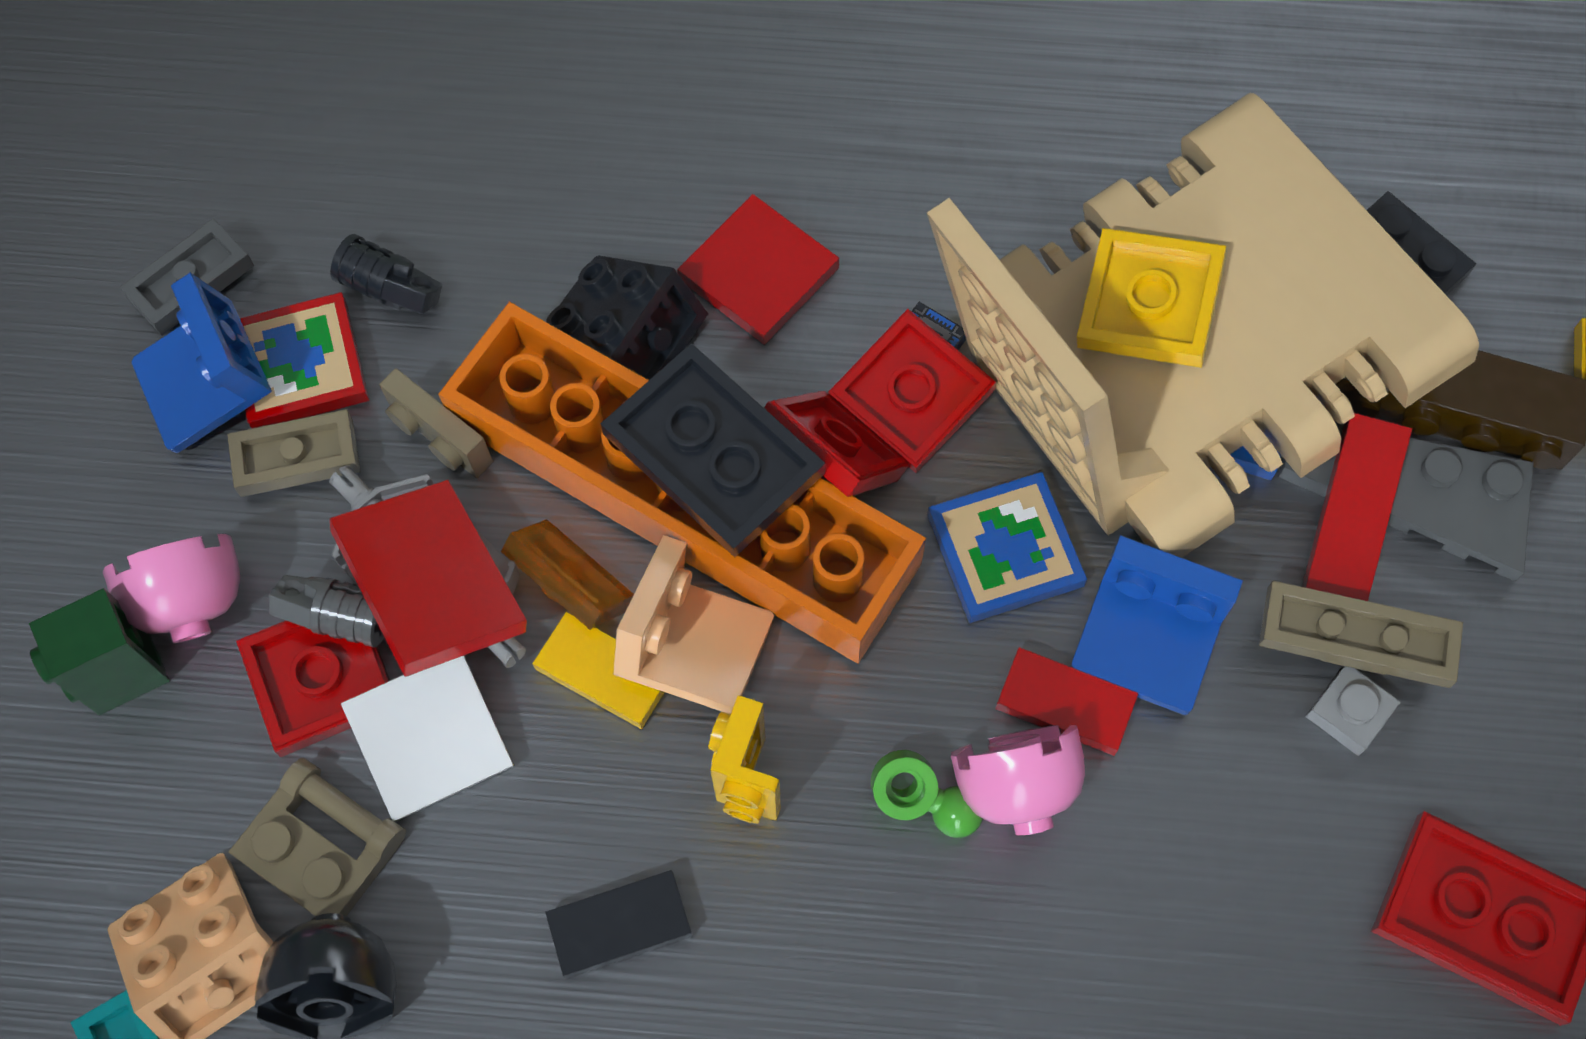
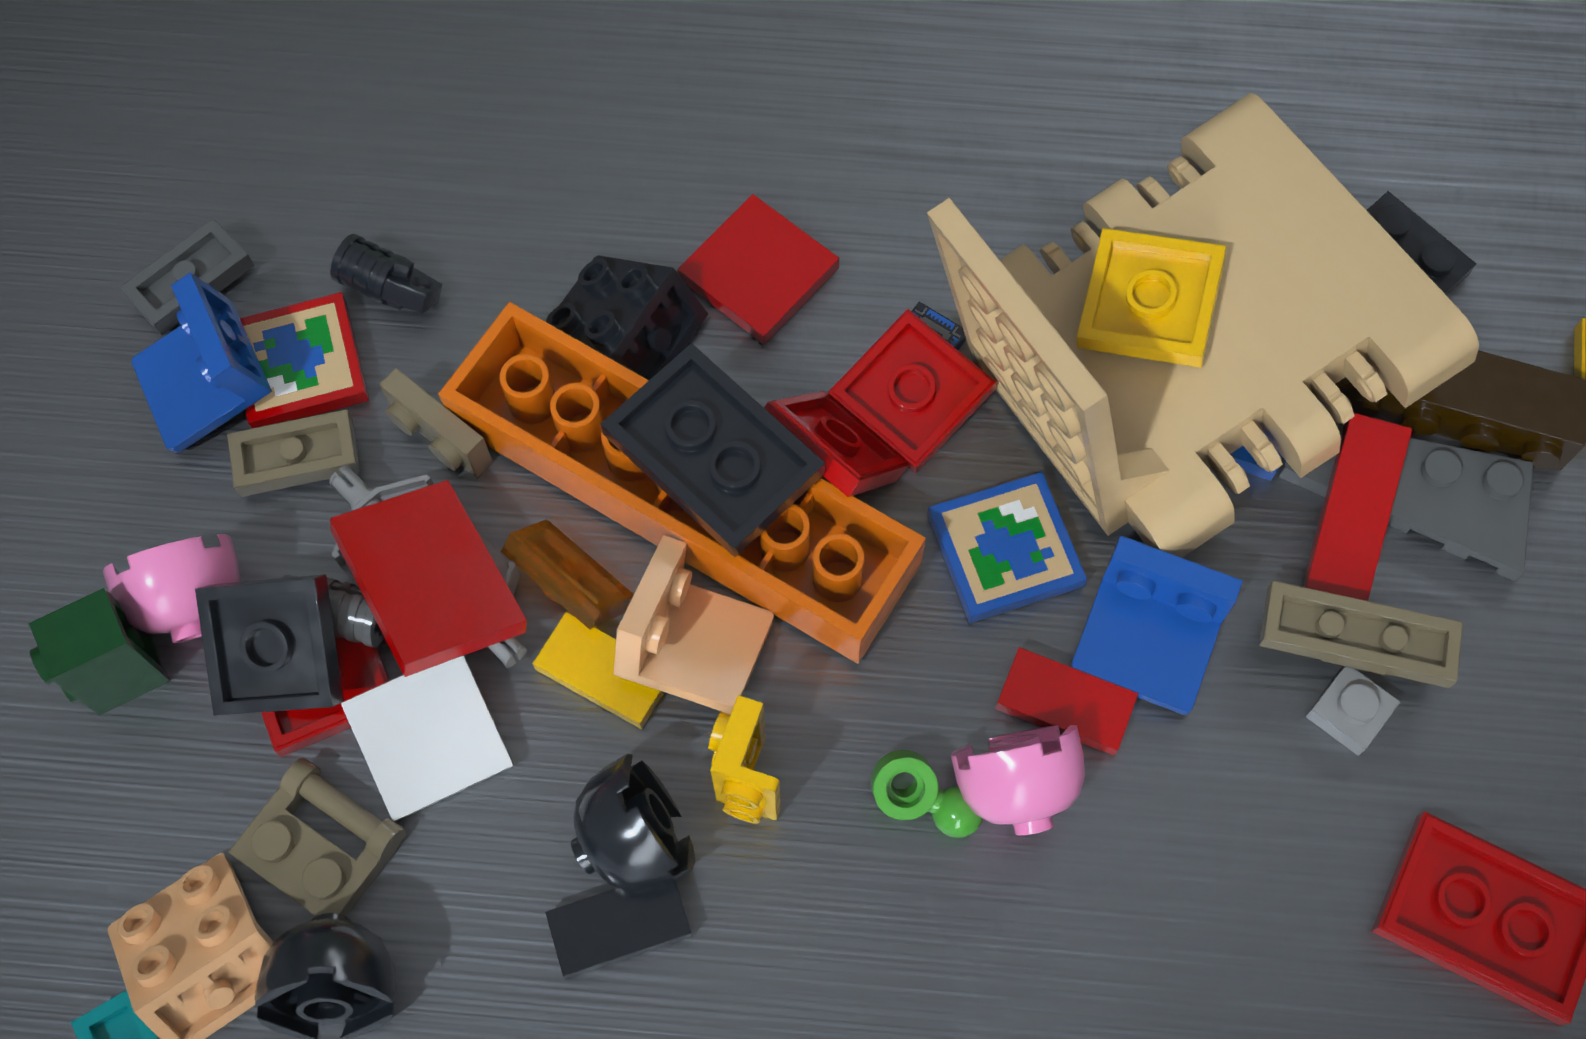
none -> black plate [195,574,344,716]
none -> black cylinder [571,753,696,891]

